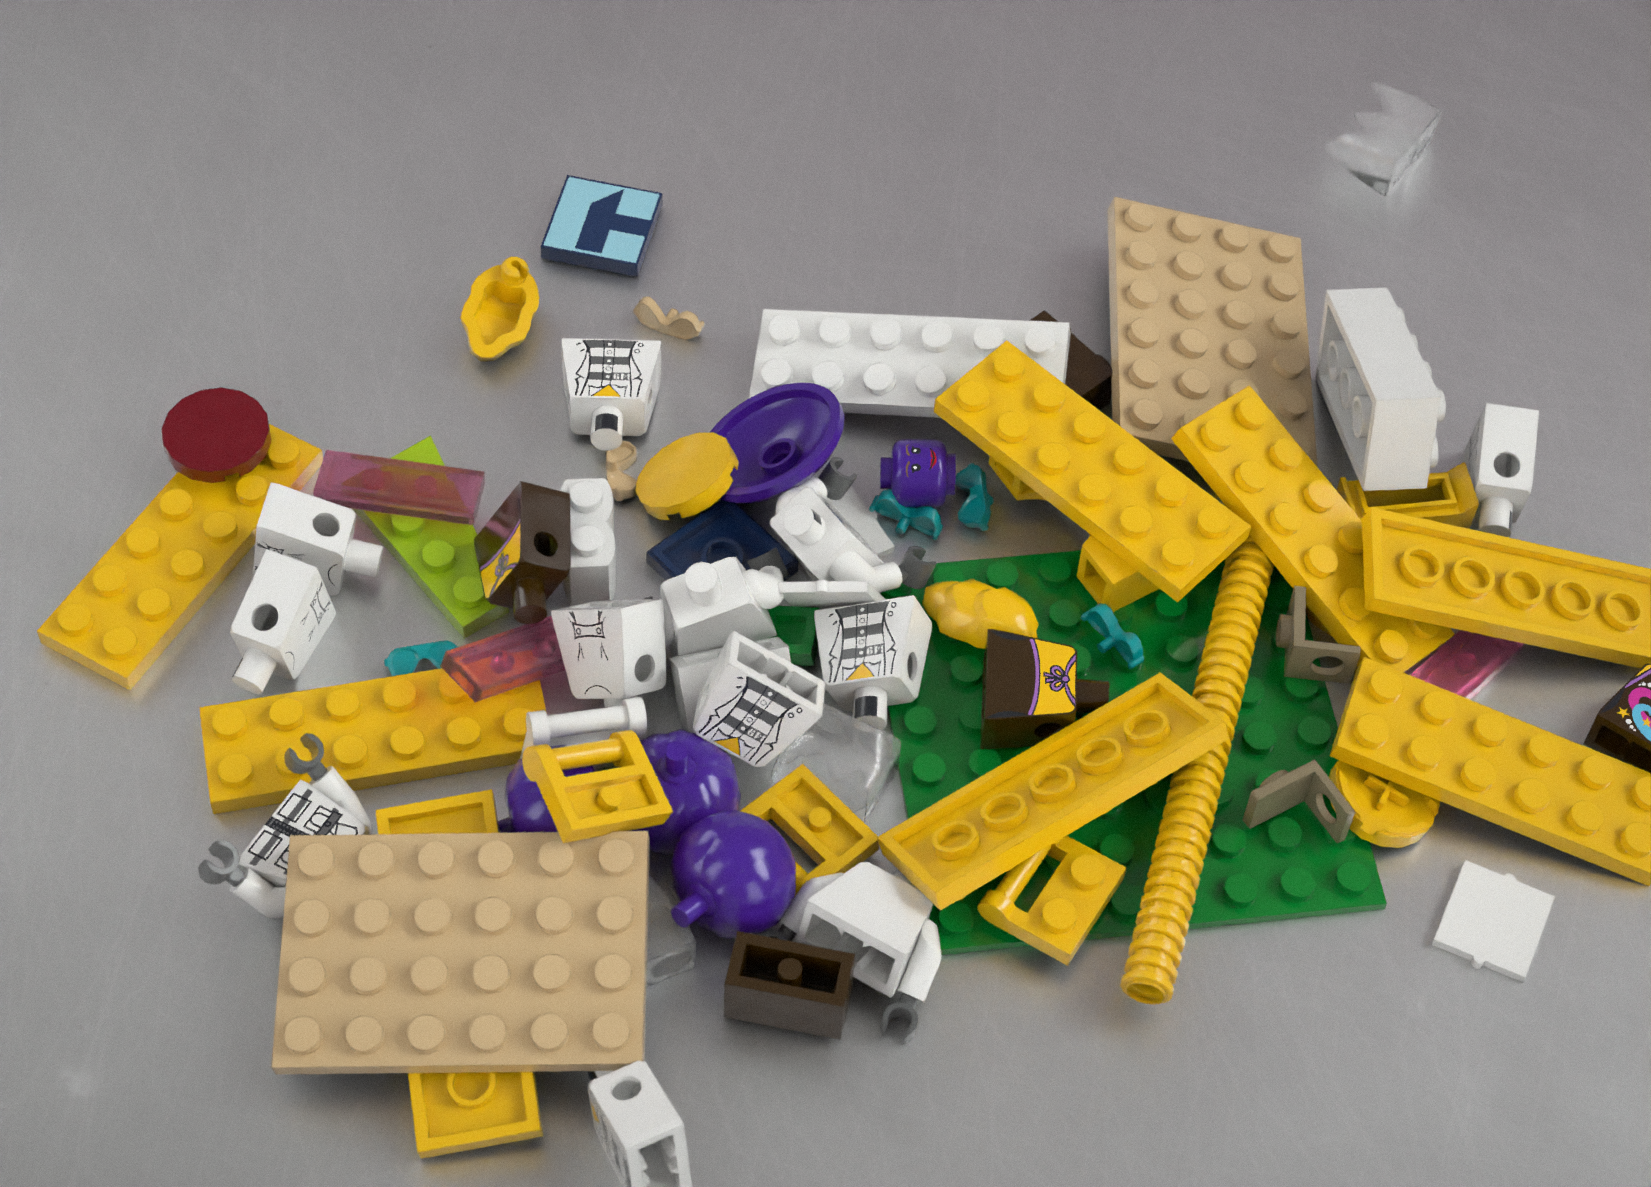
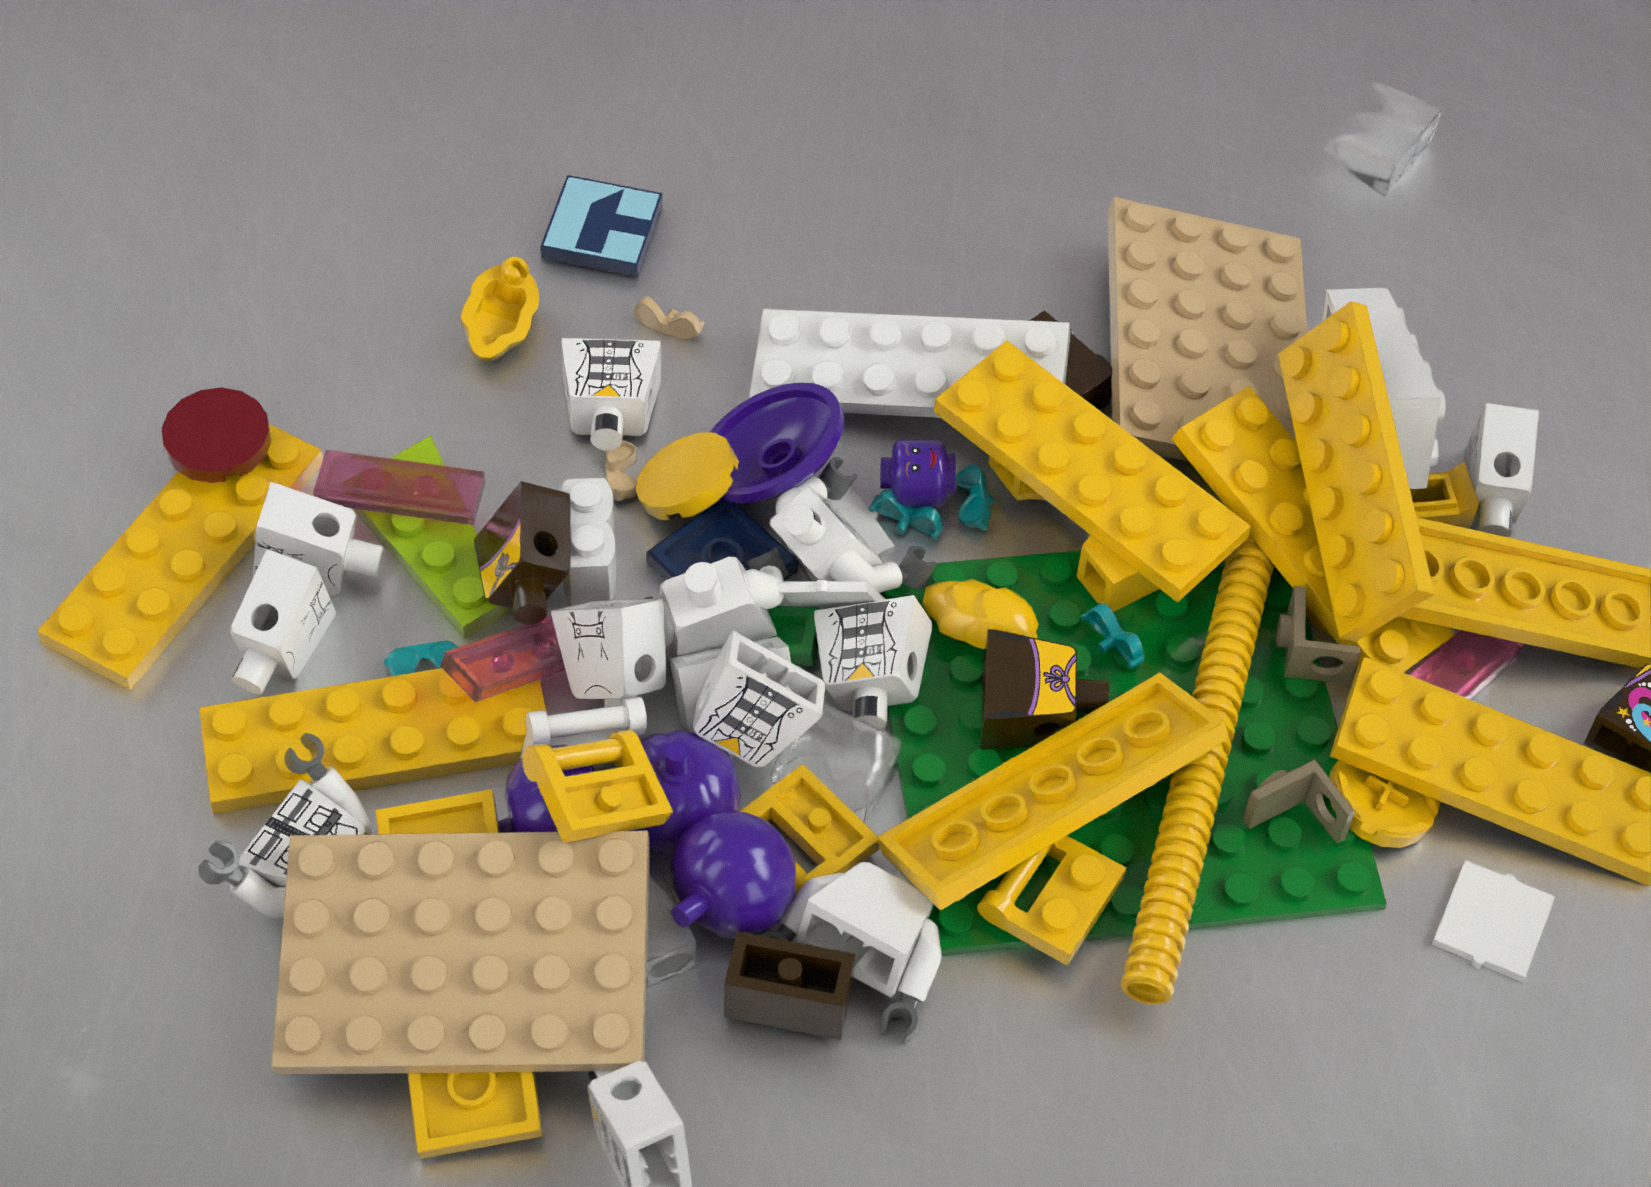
none -> yellow plate [1278,301,1434,642]

